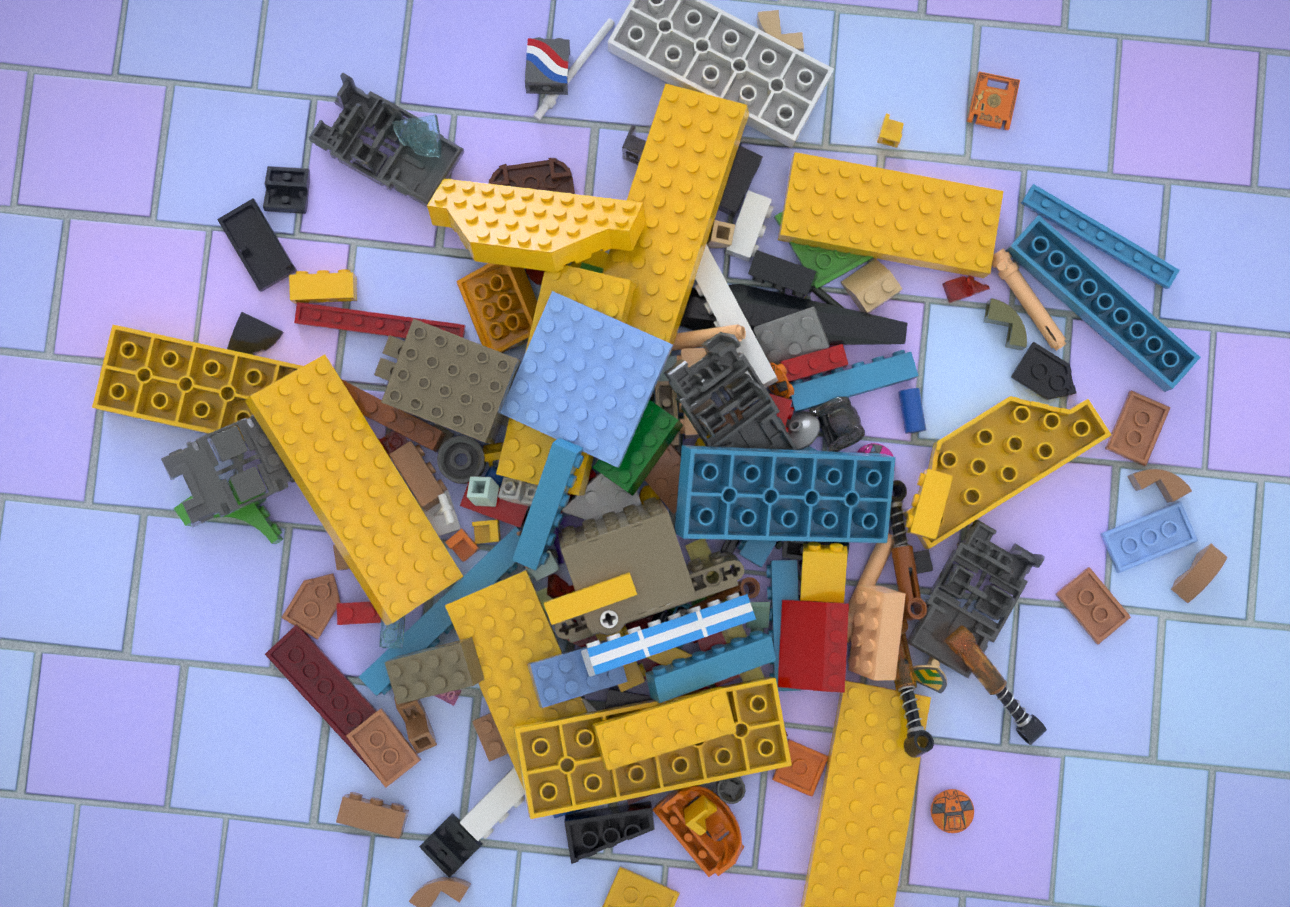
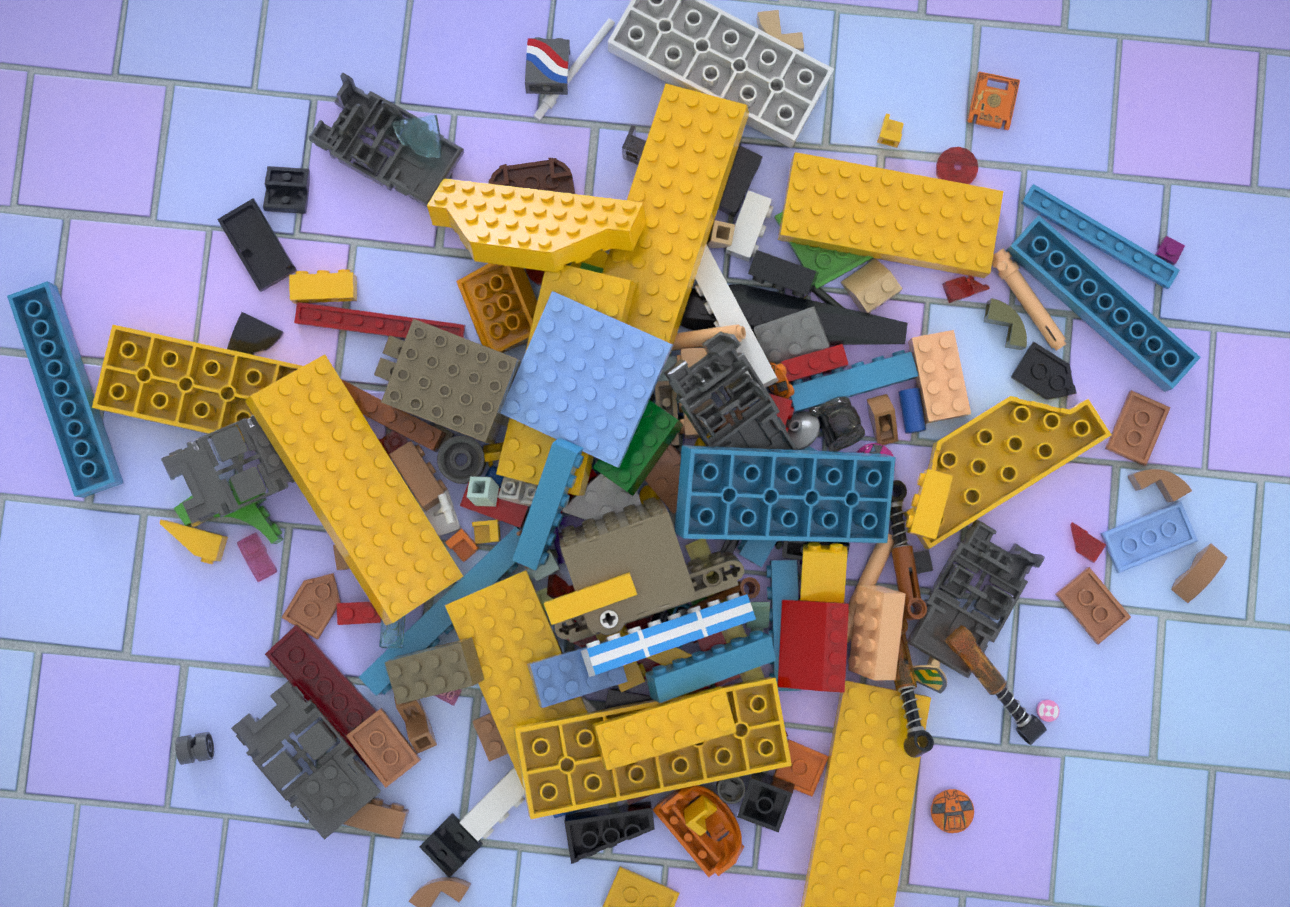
none -> dark azure brick [7,281,124,498]
none -> yellow slope [159,519,228,564]
none -> dark grey wheel [175,732,214,765]
none -> dark grey piece [231,681,381,840]
none -> clear pink slope [237,532,277,582]
none -> black brick [737,772,795,833]
none -> medium nougat slope [867,394,899,445]
none -> light nougat brick [908,330,971,424]
none -> clear red plate [936,147,978,185]
none -> bright pink tile [1036,700,1060,722]
none -> clear red slope [1070,522,1106,563]
none -> magenta plate [1155,236,1185,265]

